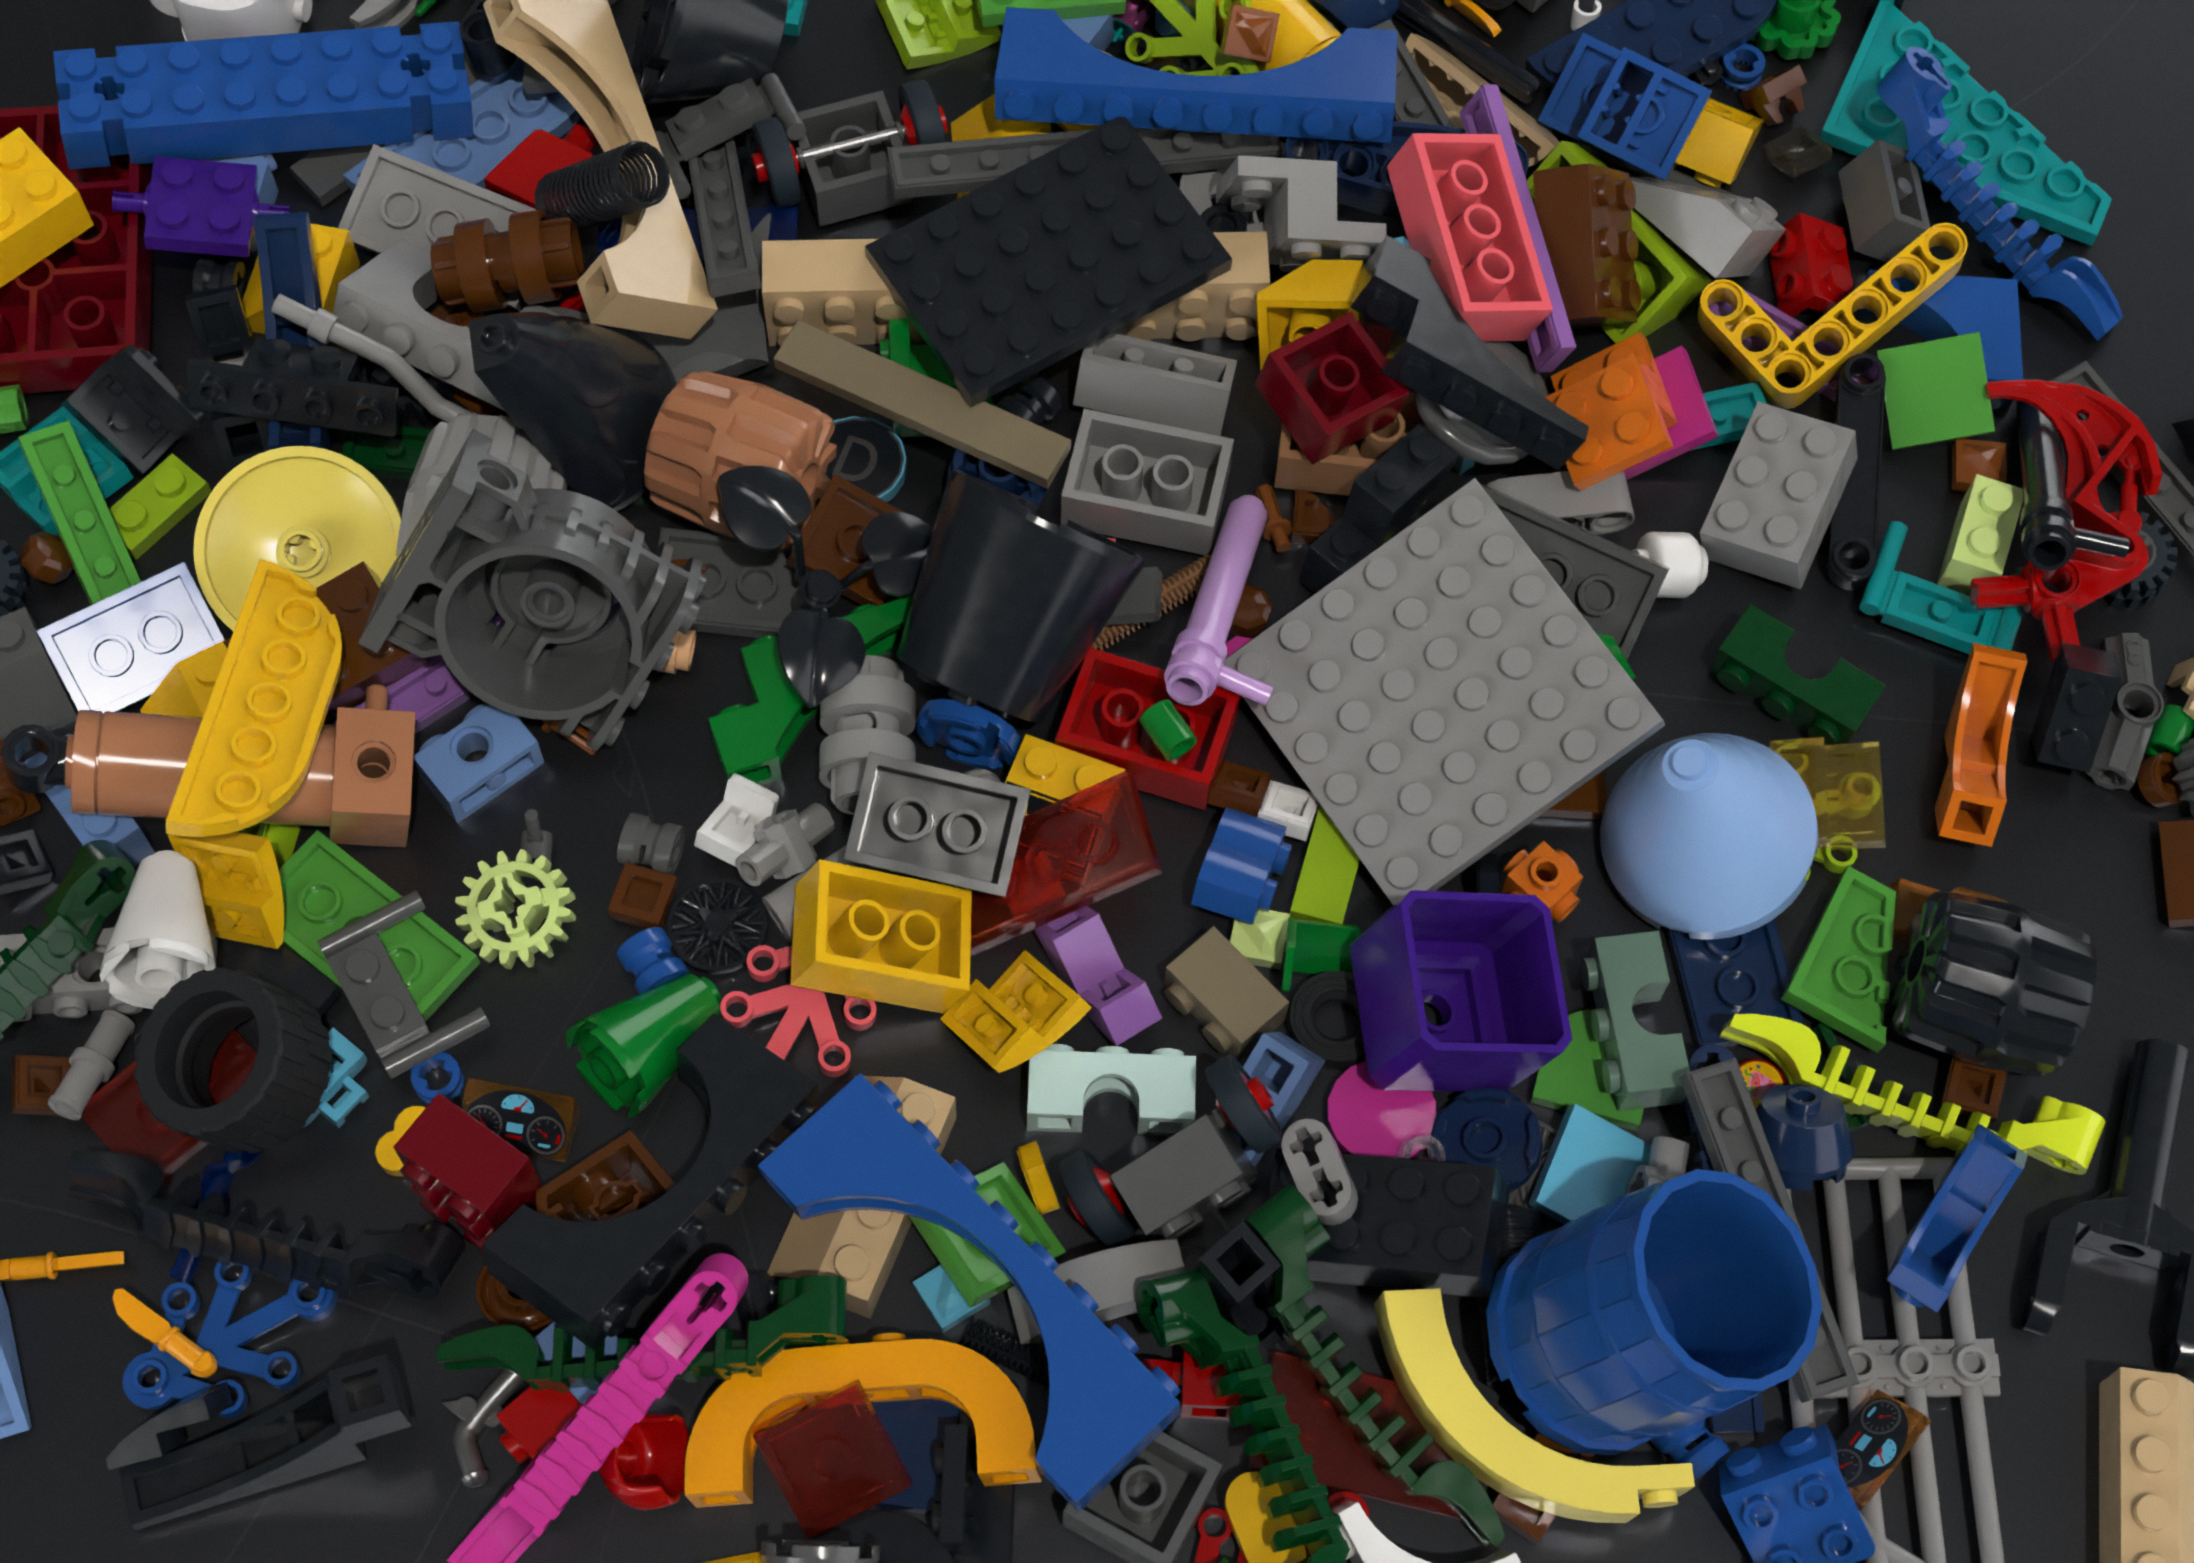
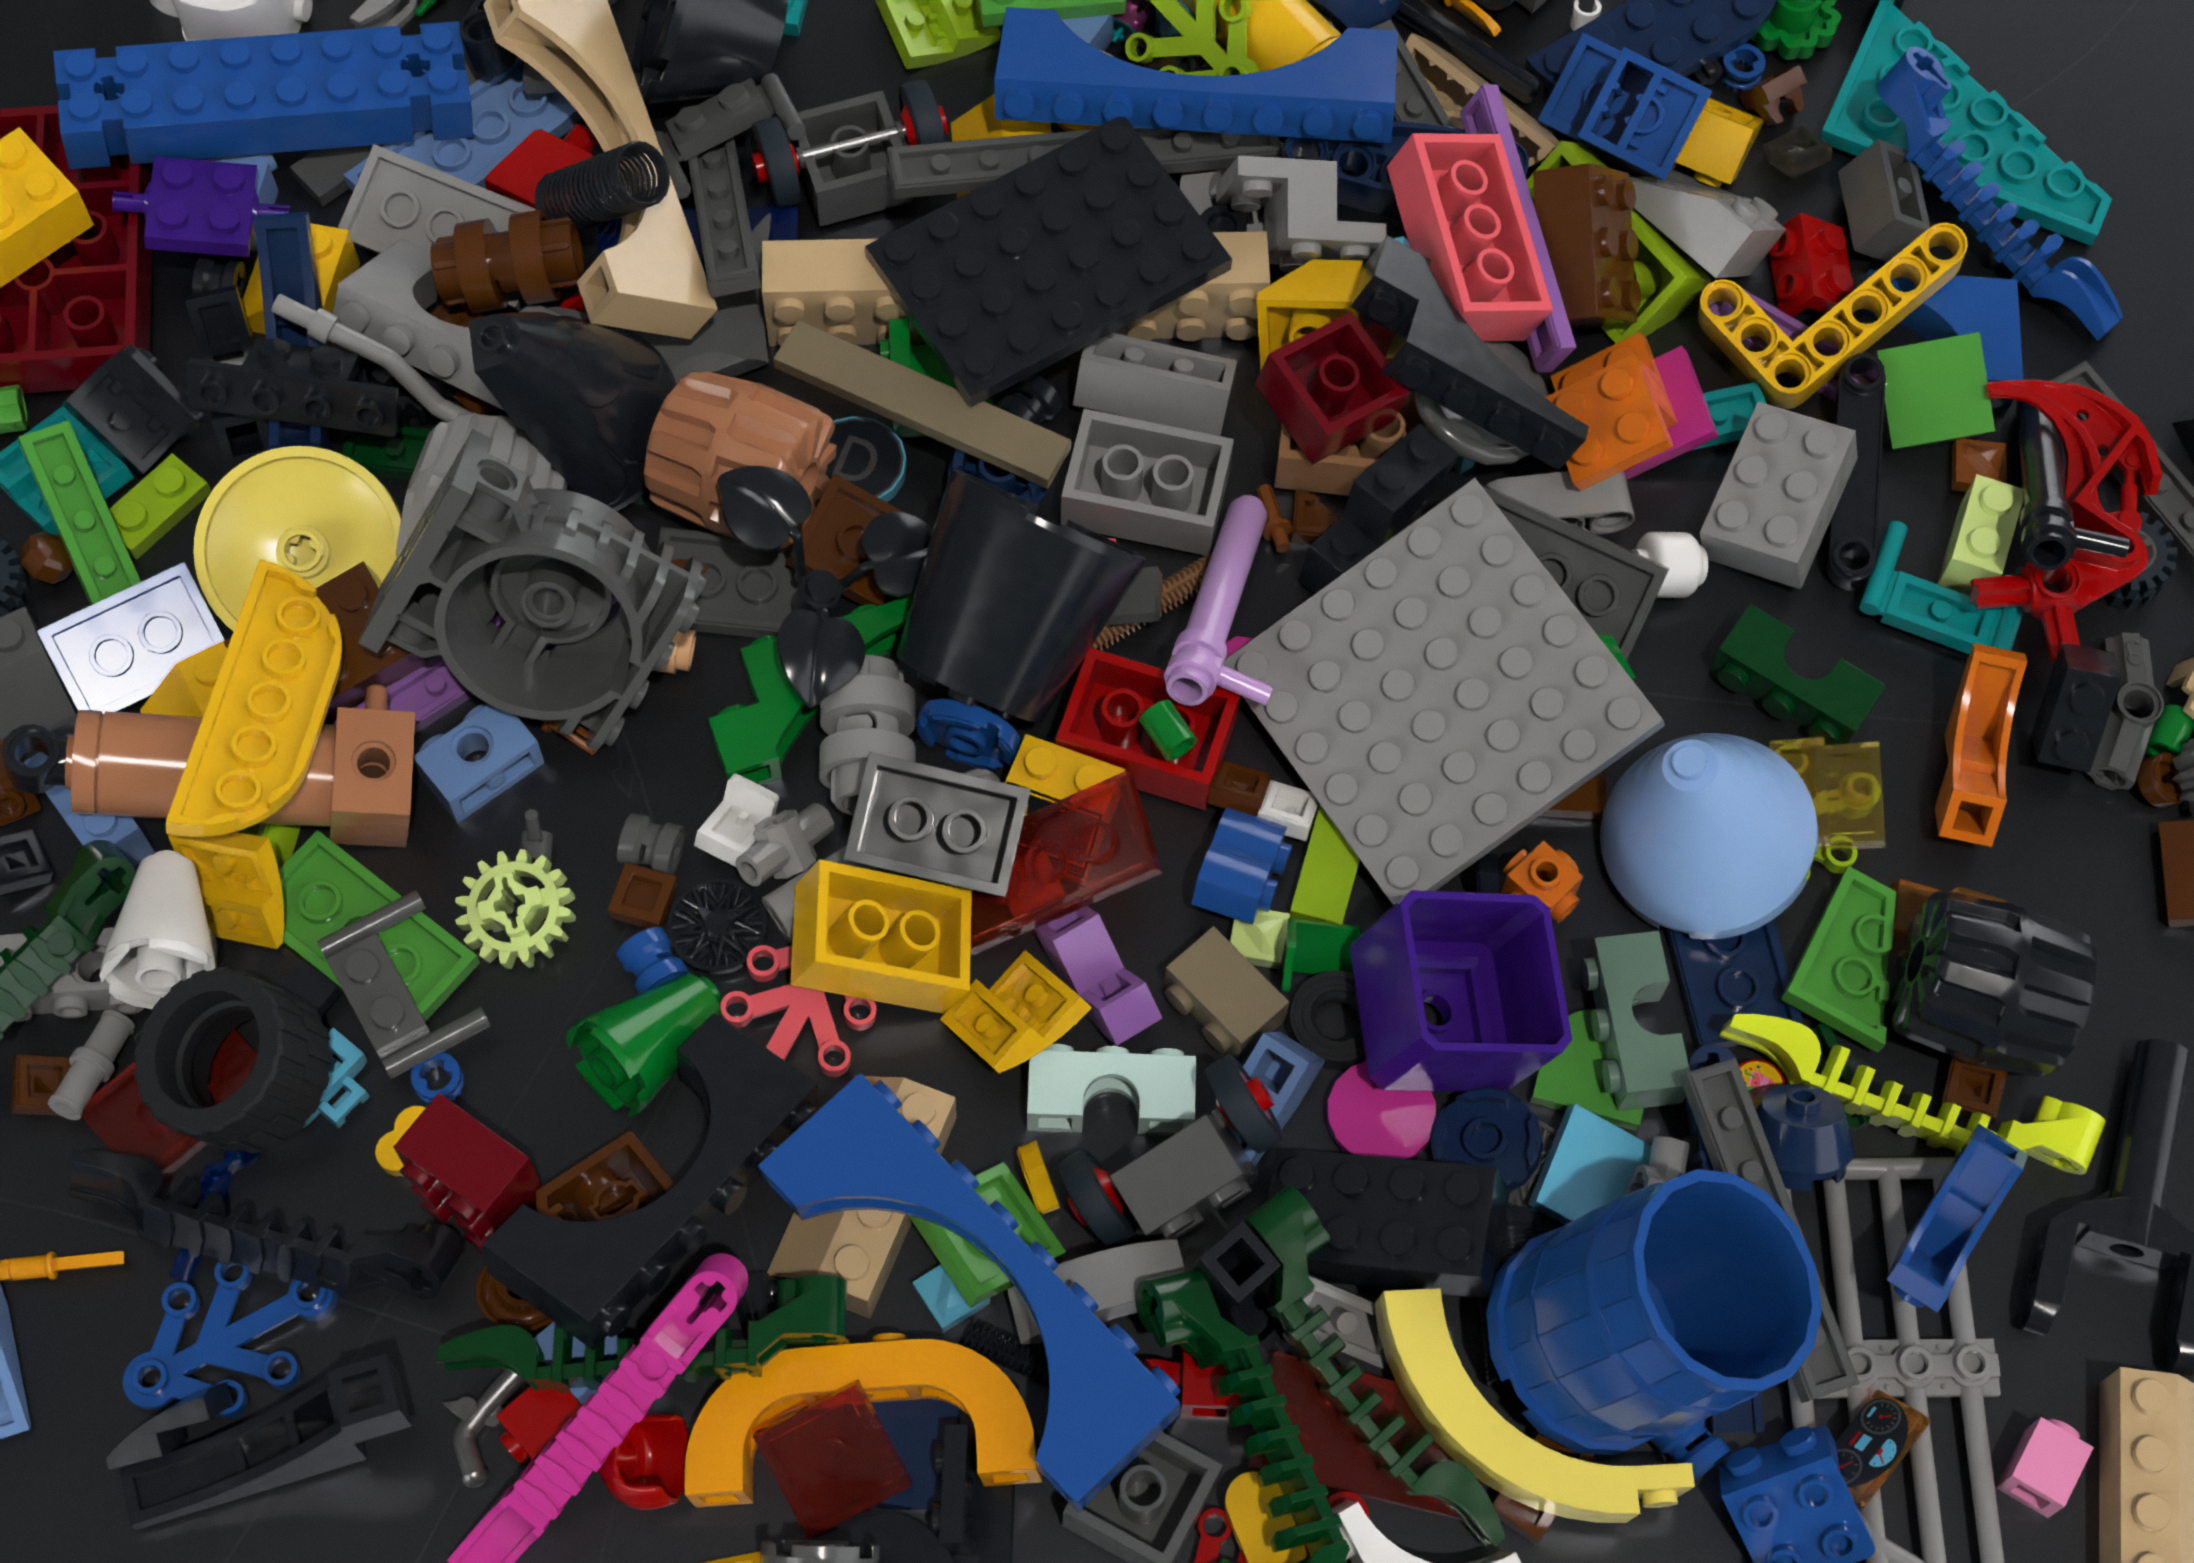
light orange piece [112,1288,218,1378] -> none
slope [462,1078,580,1162] -> none
dark orange tile [1220,4,1280,63] -> none
reddish brown tile [1229,583,1273,638] -> none
light grey beam [1281,1118,1358,1226] -> none
clear hinge [1396,1134,1446,1162] -> none
none -> light grey slope [1283,1274,1387,1369]
none -> bright pink brick [1996,1417,2094,1518]

